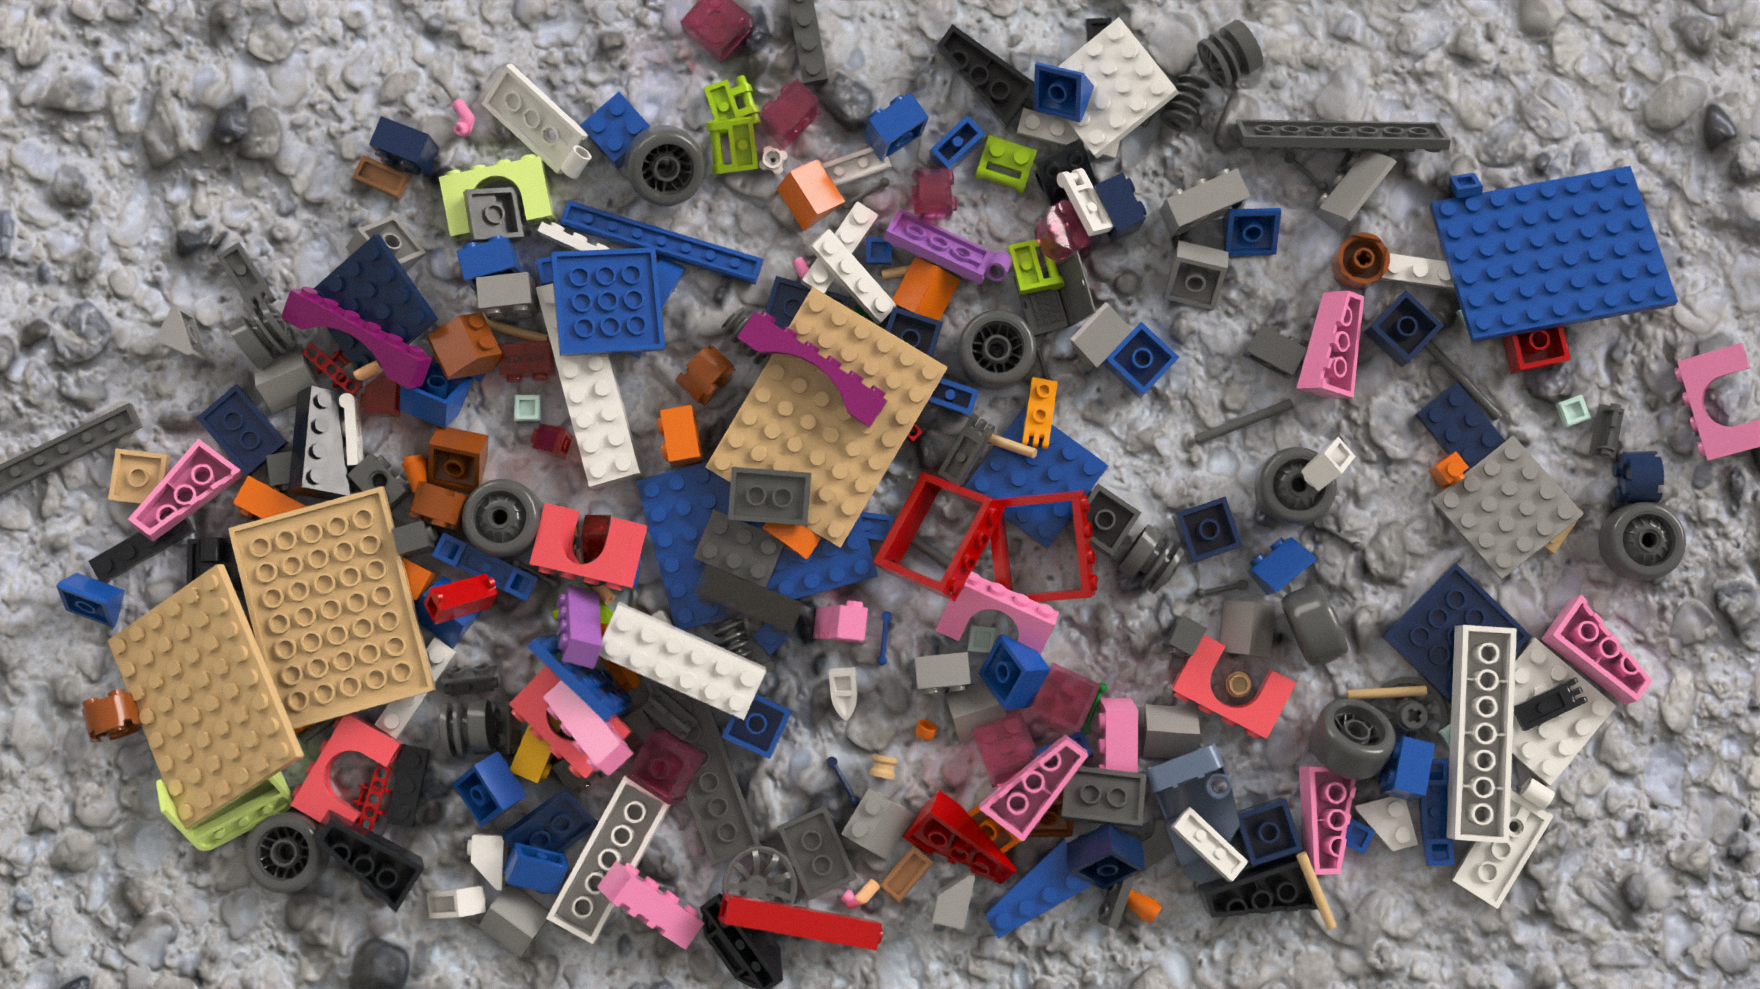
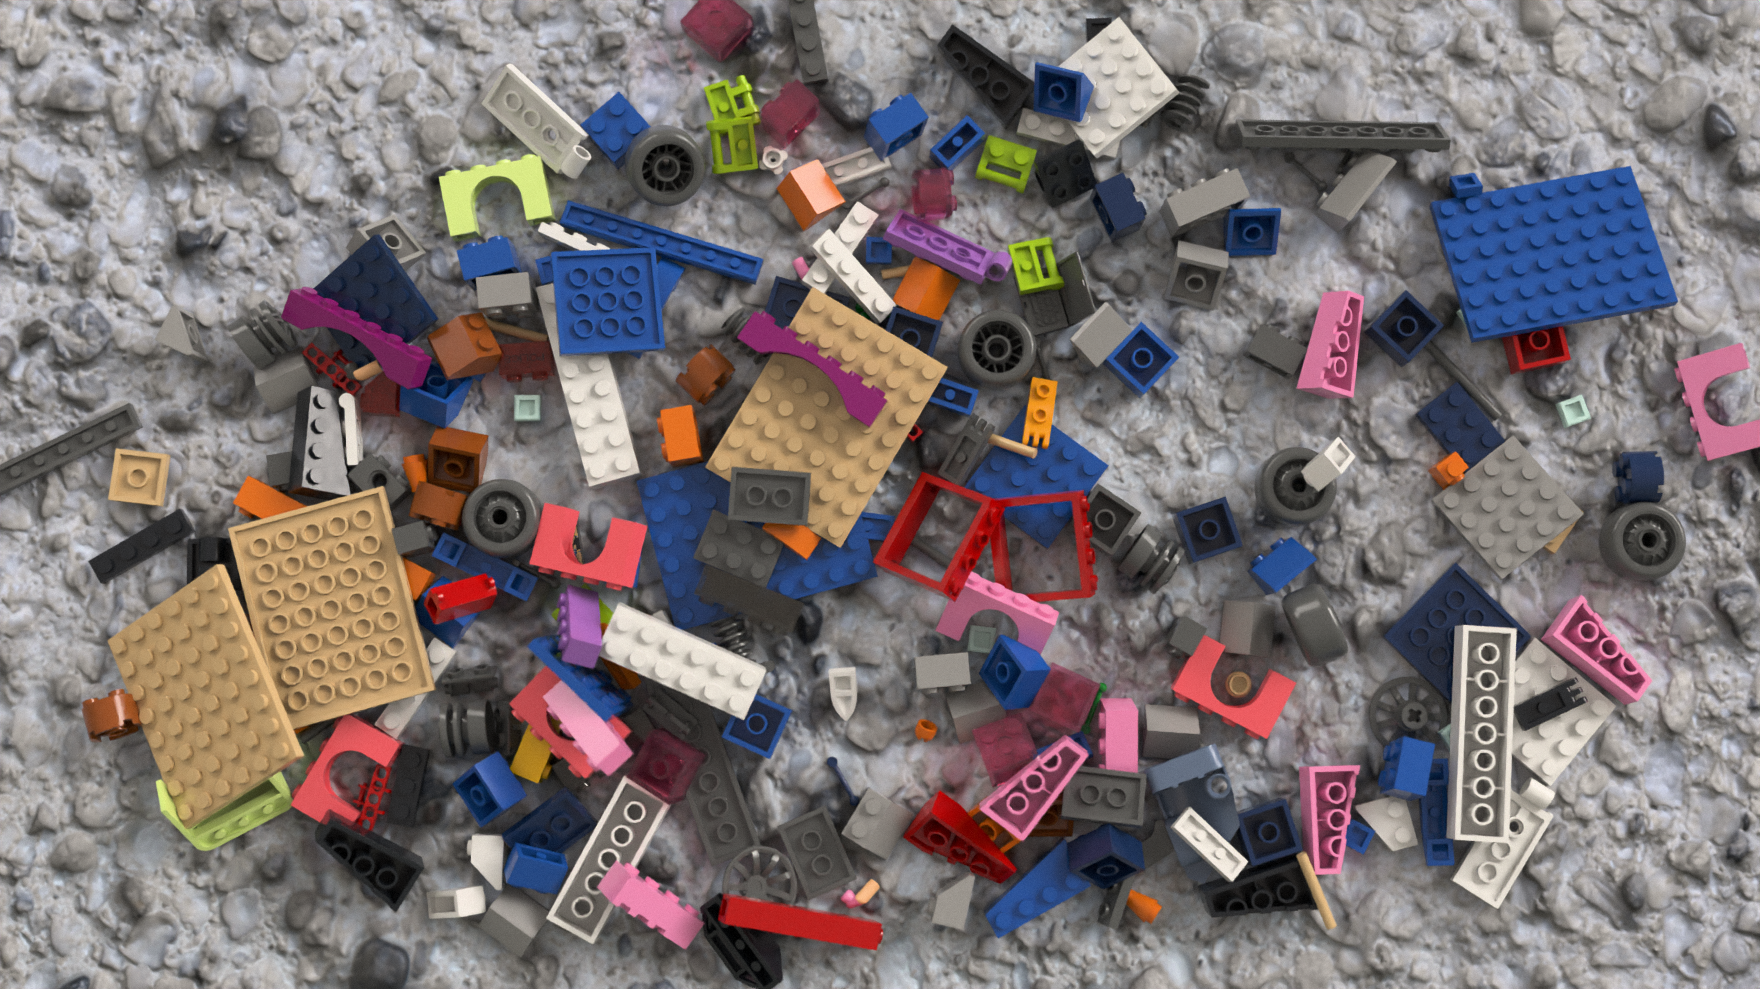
blue slope [56,573,125,628] -> none
bright pink wedge [128,439,243,542] -> none
dark blue plate [197,384,288,476] -> none
dark grey hinge [217,242,277,311] -> none
dark grey wheel [244,811,330,893] -> none
medium nougat tile [352,155,411,200] -> none
dark blue brick [369,116,440,176] -> none
bright pink arm [452,99,475,137] -> none
plate [463,187,526,243] -> none
clear red slope [530,423,573,460] -> none
clear red slope [582,515,611,564] -> none
light nougat arm [582,577,615,605] -> none
blue plate [752,618,789,655] -> none
bright pink wedge [813,601,868,644] -> none
tan wheel [869,754,898,780] -> none
blue hinge [877,611,892,666] -> none
medium nougat tile [879,845,934,903] -> none
clear pink brick [1034,200,1093,261] -> none
white plate [1057,168,1114,237] -> none
dark grey bar [1194,399,1294,445] -> none
dark grey hinge [1195,580,1248,598] -> none
dark grey wheel [1197,20,1263,89] -> none
dark grey wheel [1310,699,1396,780] -> none
dark grey hinge [1313,518,1361,551] -> none
dark orange brick [1332,233,1390,290] -> none
tan bar [1346,685,1427,700] -> none
white plate [1379,254,1455,290] -> none
dark grey hinge [1589,403,1625,459] -> none

